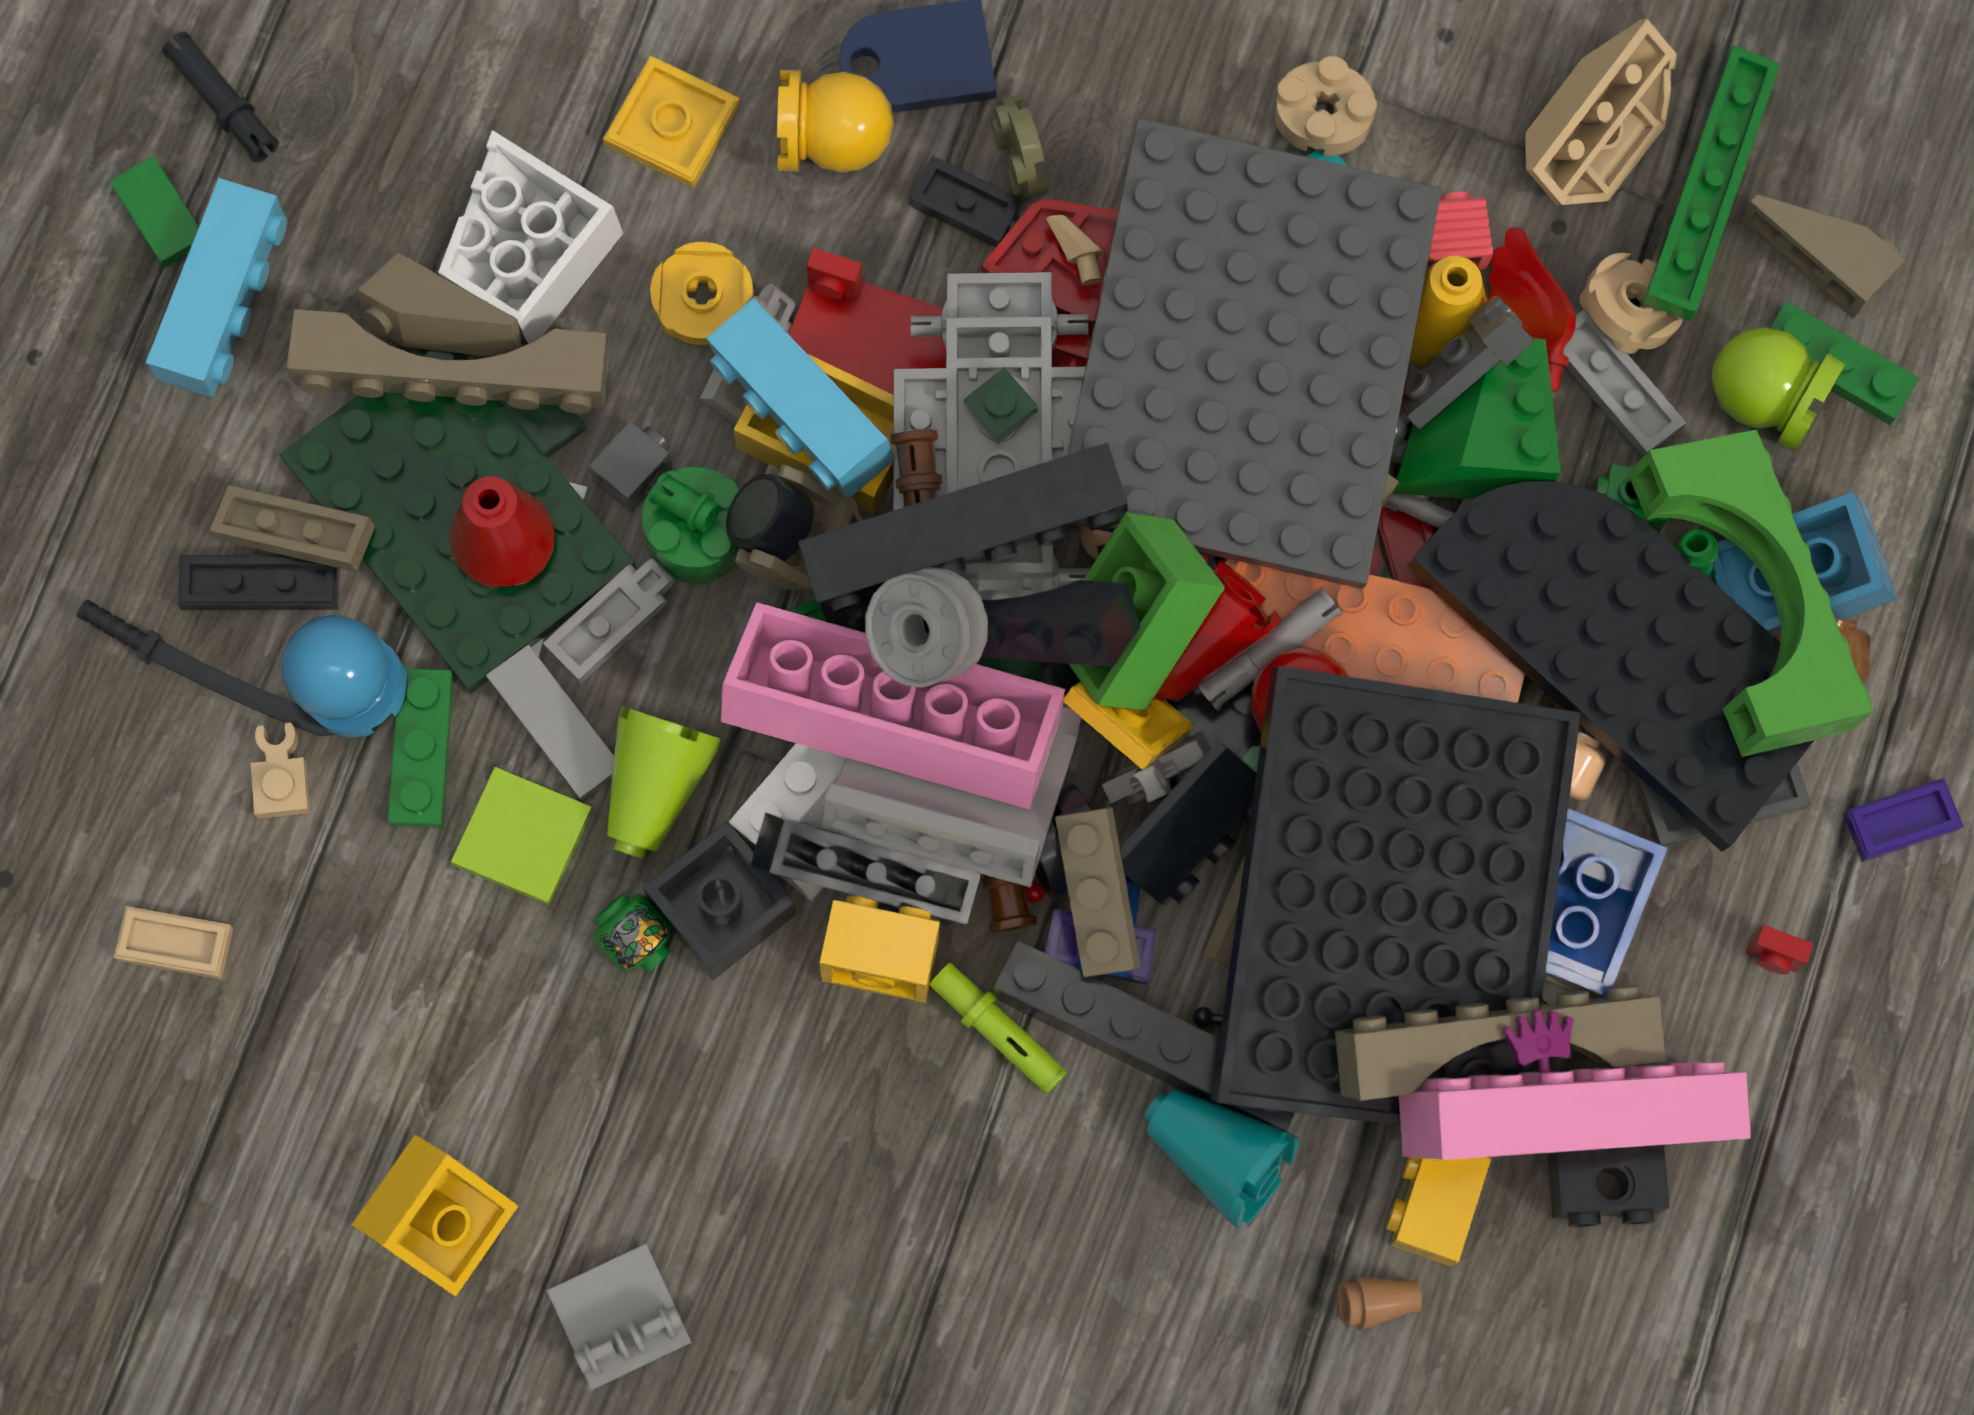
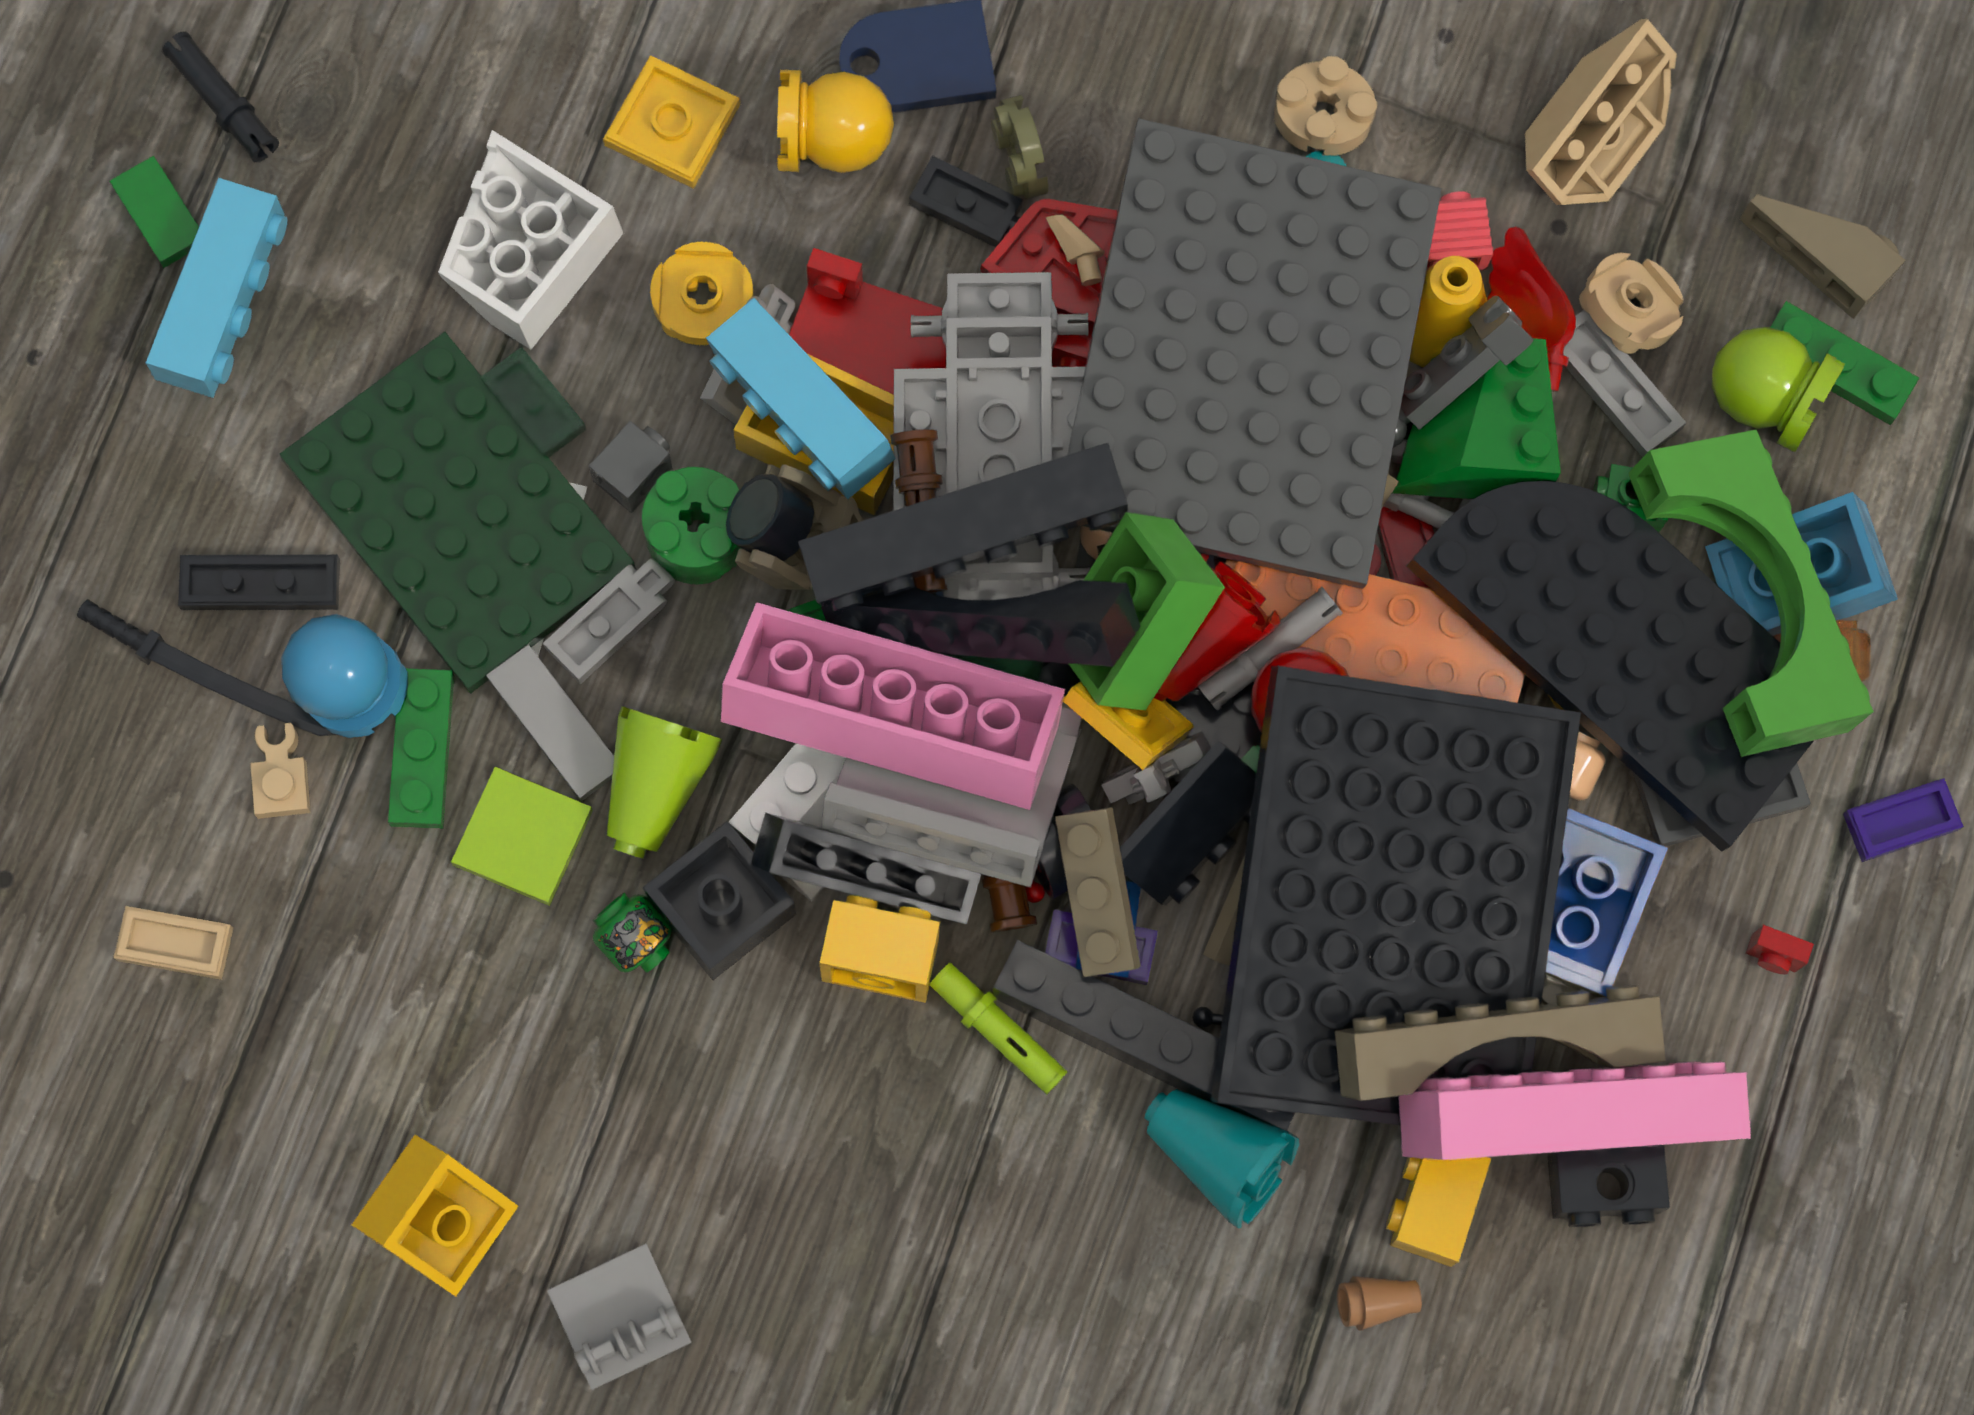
dark tan plate [209,485,375,572] -> none
dark tan arch [287,309,610,414] -> none
dark tan slope [358,252,522,357] -> none
red cone [449,476,554,588] -> none
green pin [649,472,720,532] -> none
light grey wheel [865,567,988,688] -> none
dark green plate [963,367,1038,444] -> none
magenta piece [1502,1009,1574,1073] -> none
green plate [1642,45,1780,321] -> none
green pin [1676,530,1719,581] -> none

